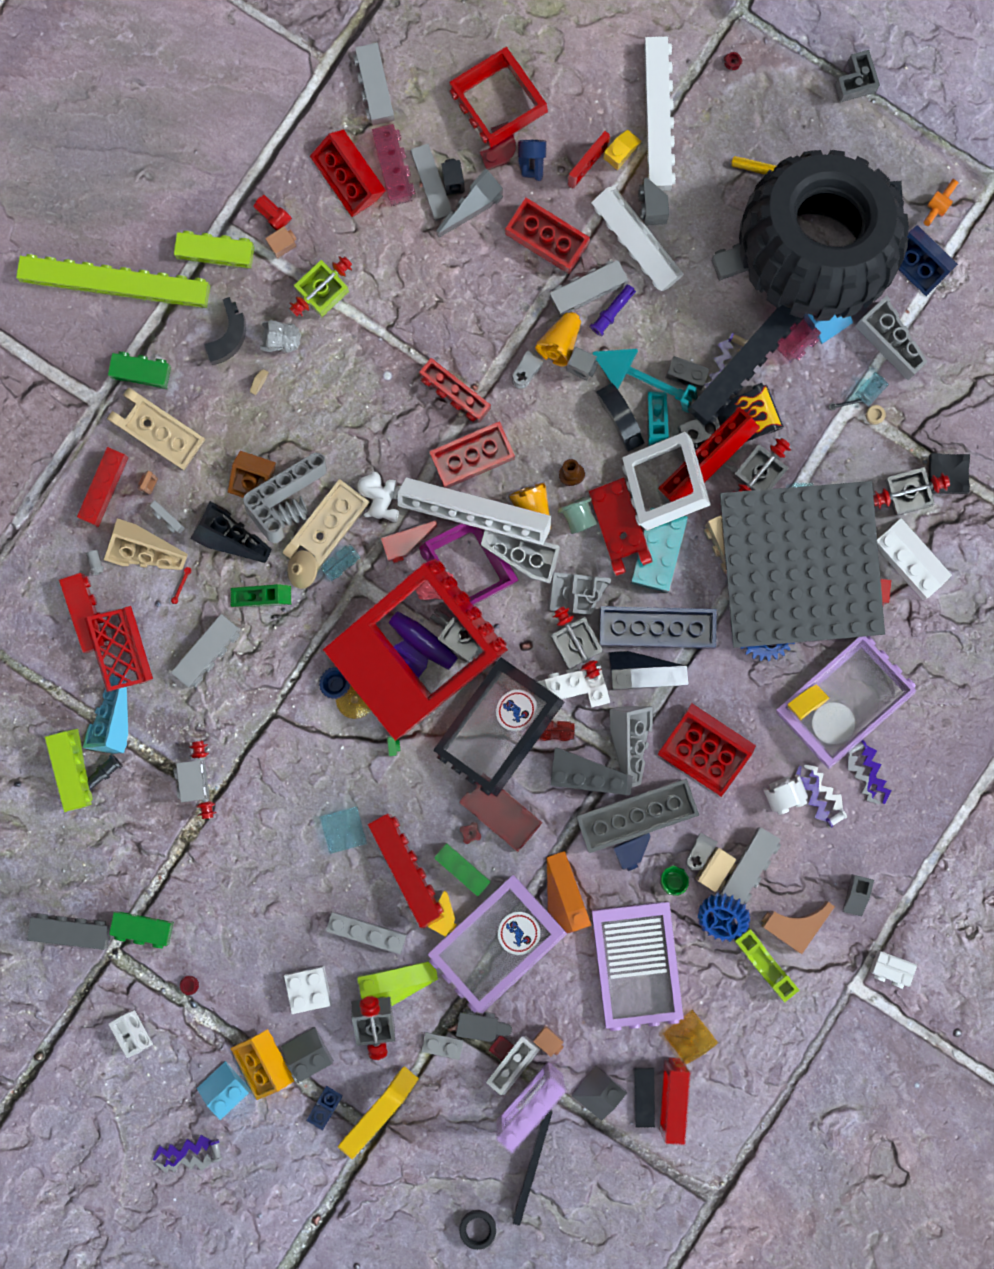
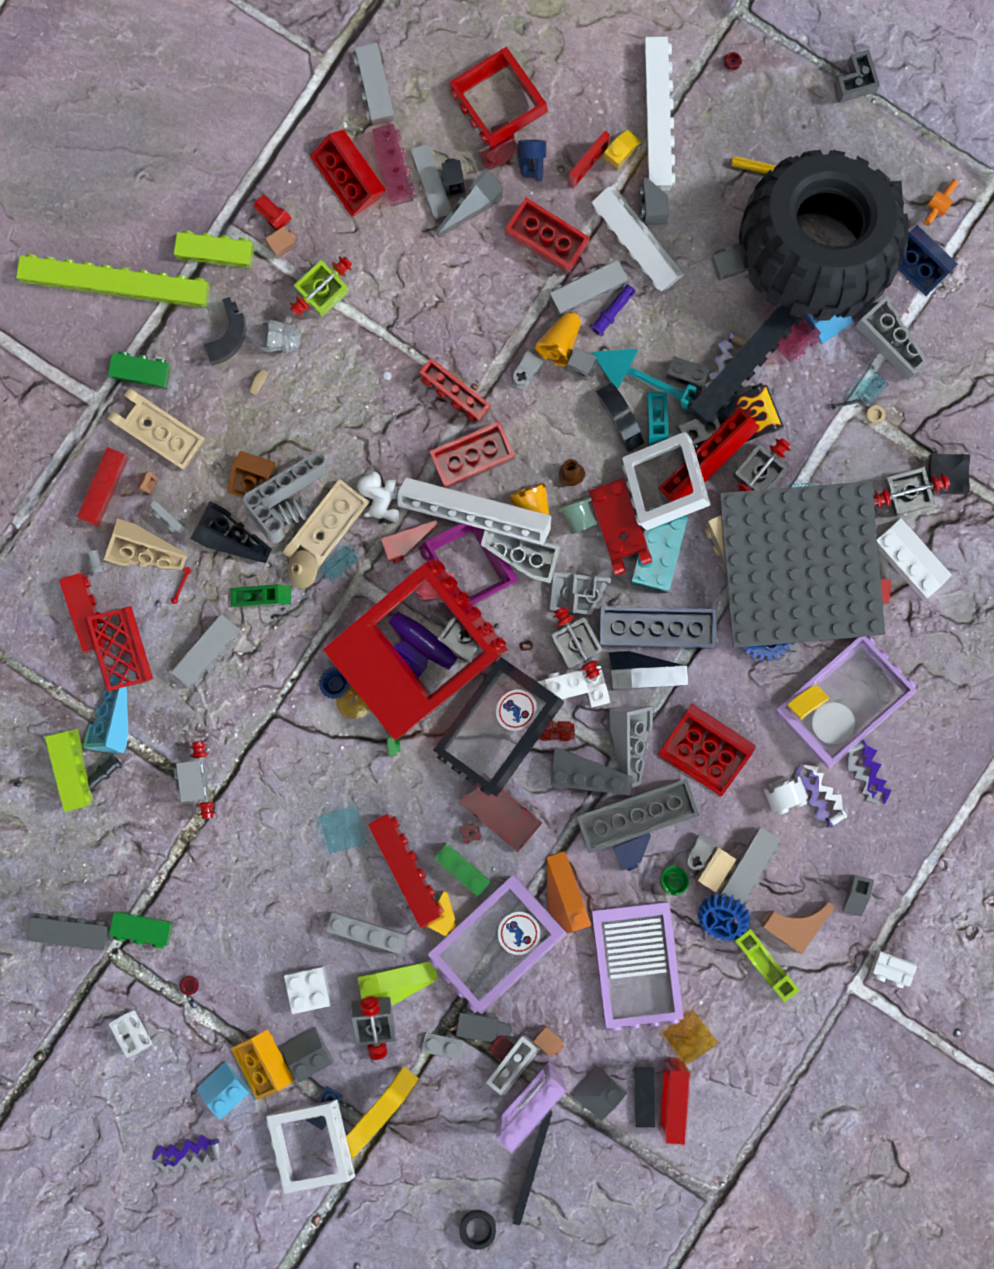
none -> white piece [267,1100,355,1194]

